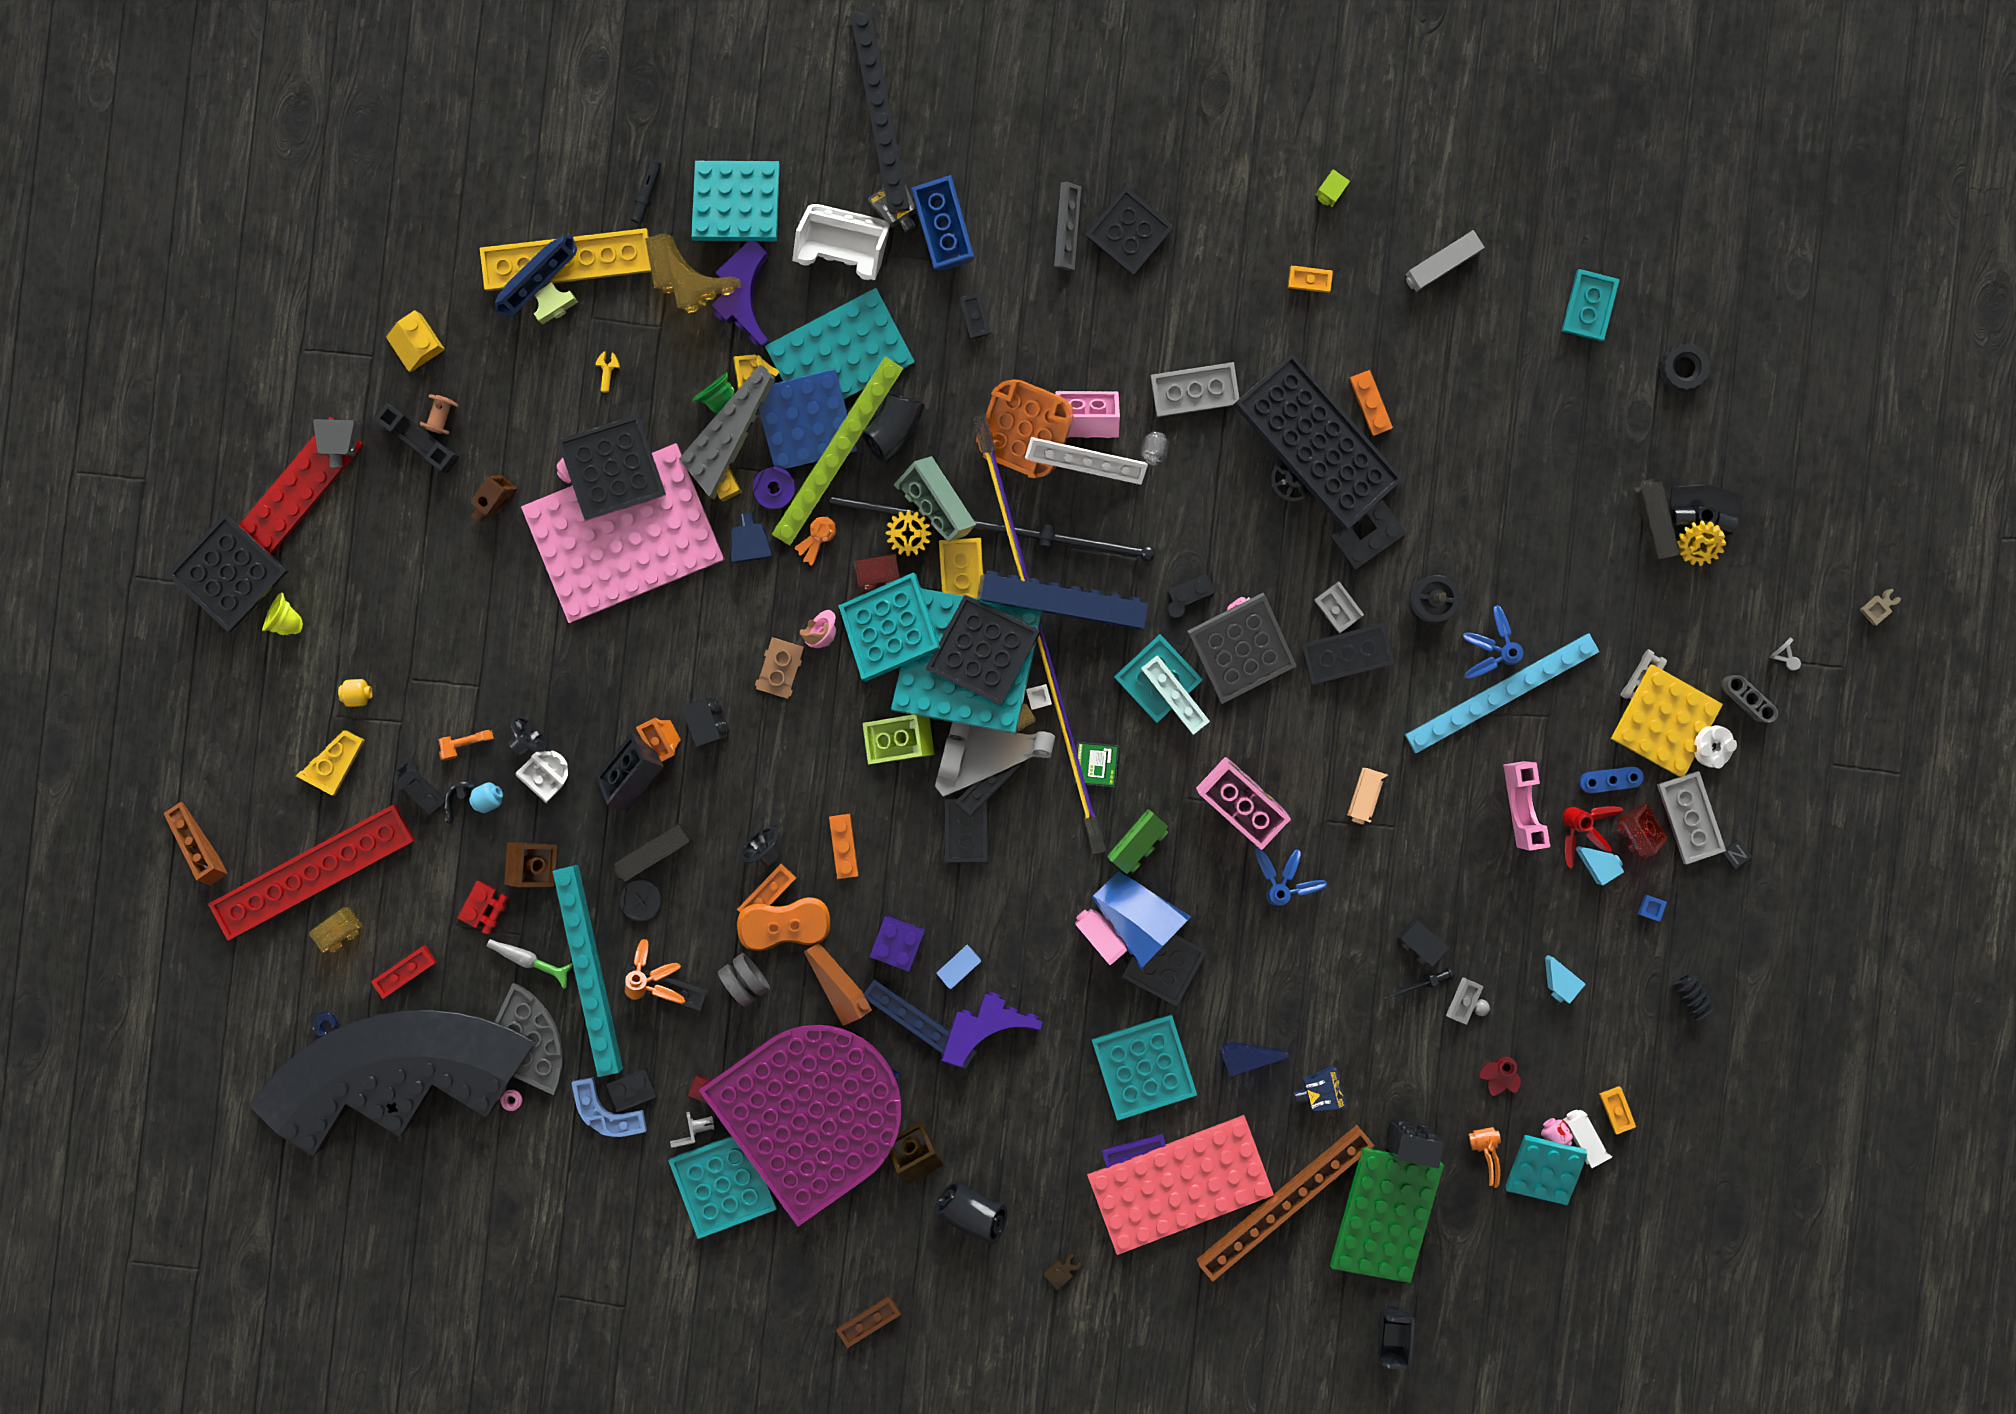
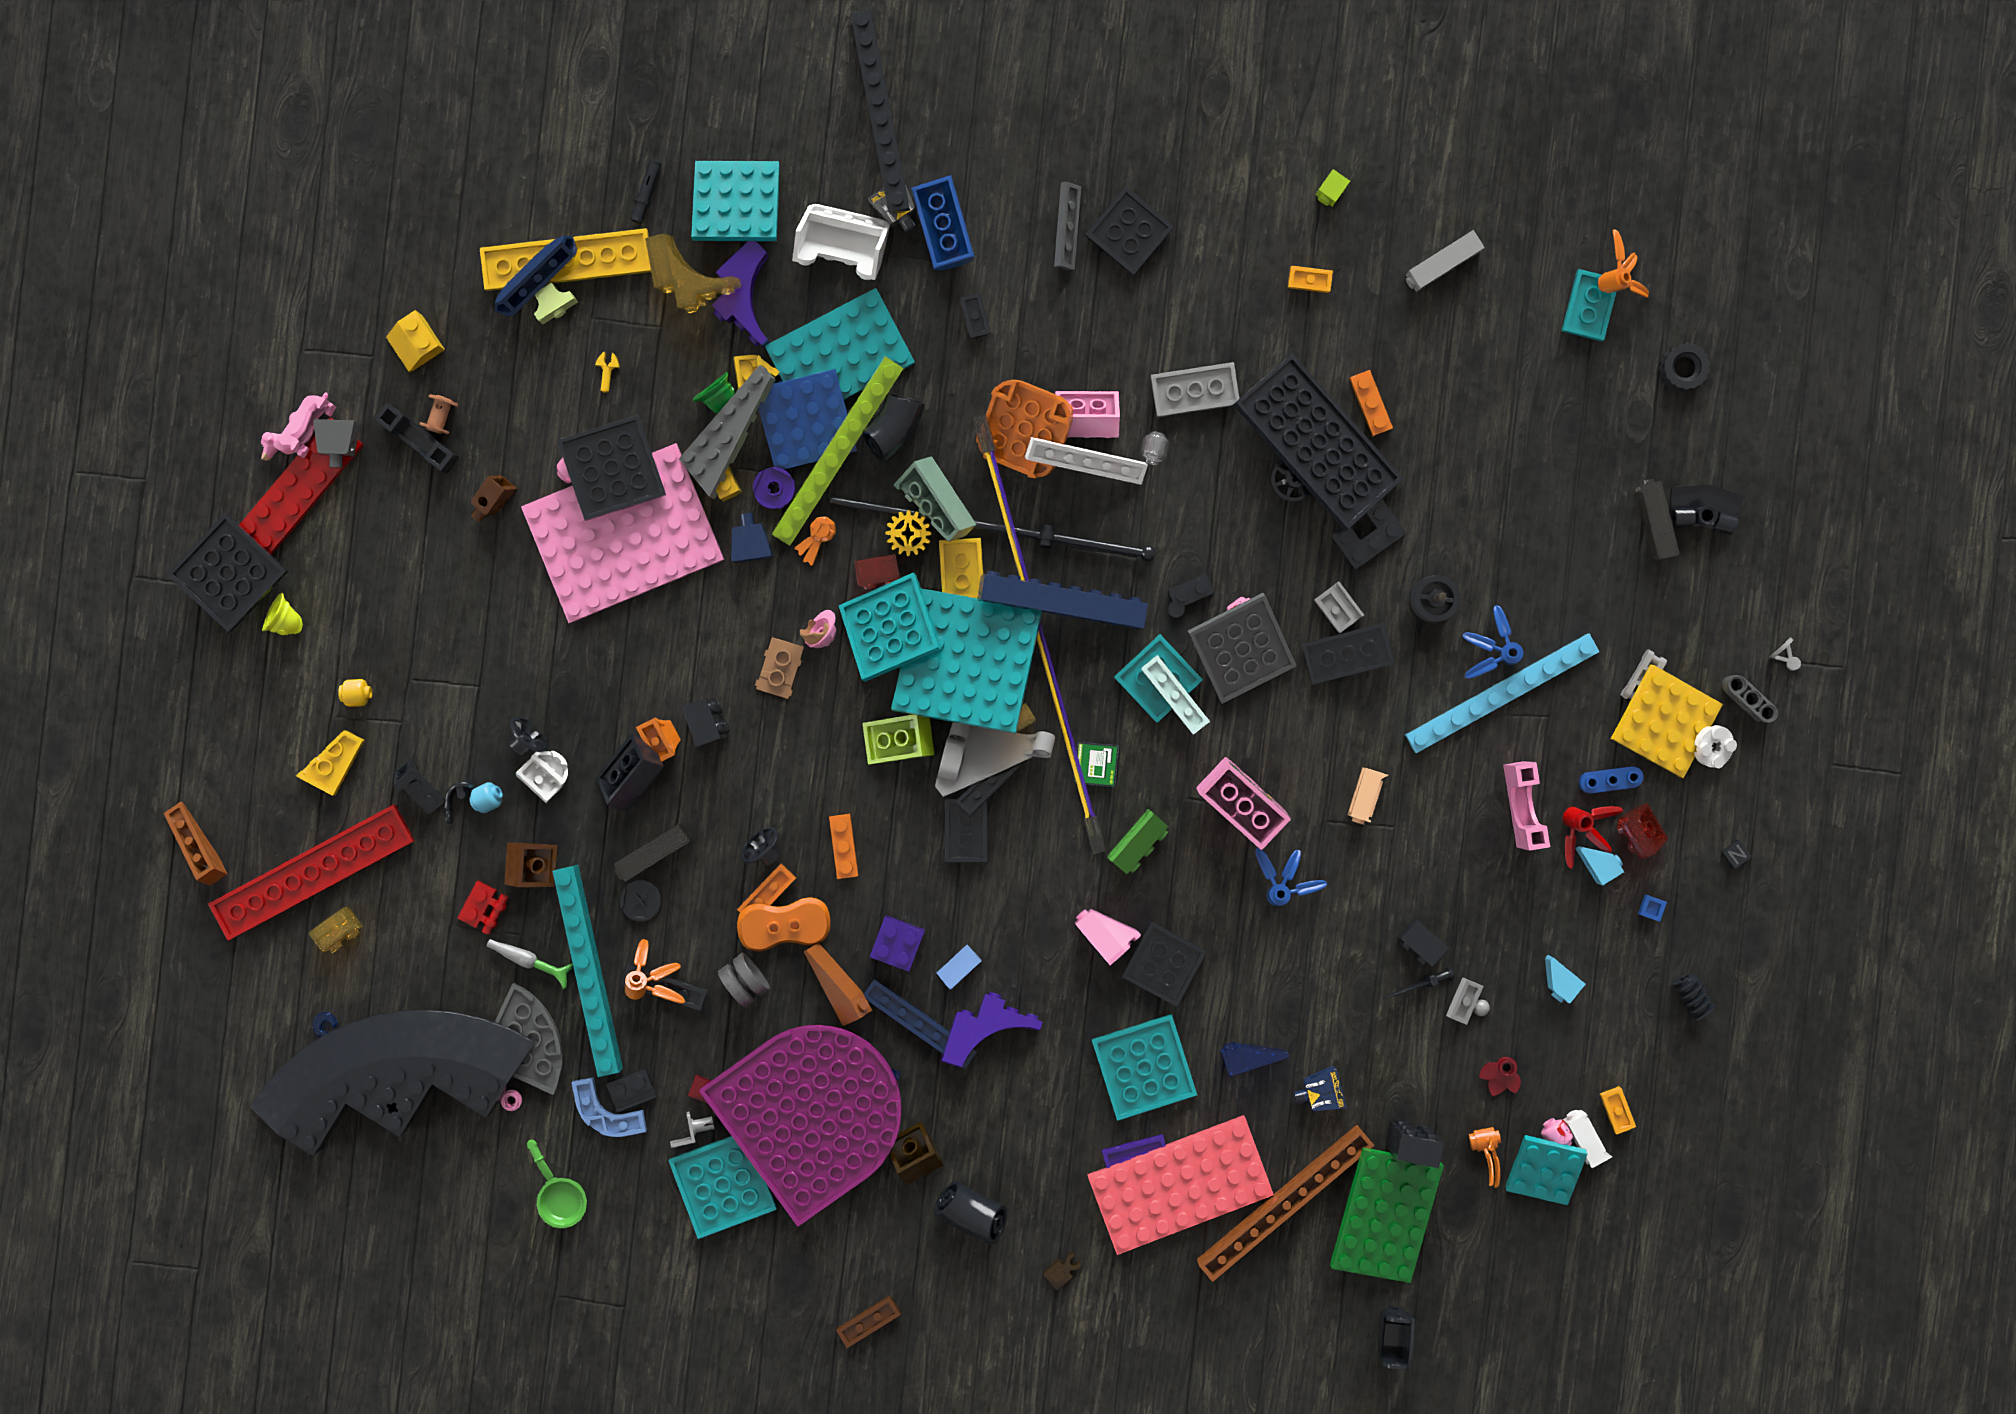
red plate [371,945,437,999] -> none
orange brick [438,730,494,761] -> none
black plate [925,595,1041,707] -> none
white plate [1026,684,1052,710] -> none
wedge [1092,871,1191,969] -> none
light grey plate [1657,771,1726,864] -> none
yellow gear [1677,521,1726,566] -> none
dark tan plate [1860,589,1901,626] -> none
none -> bright pink animal [261,393,336,461]
none -> bright green piece [527,1140,587,1228]
none -> orange plant [1598,229,1649,298]

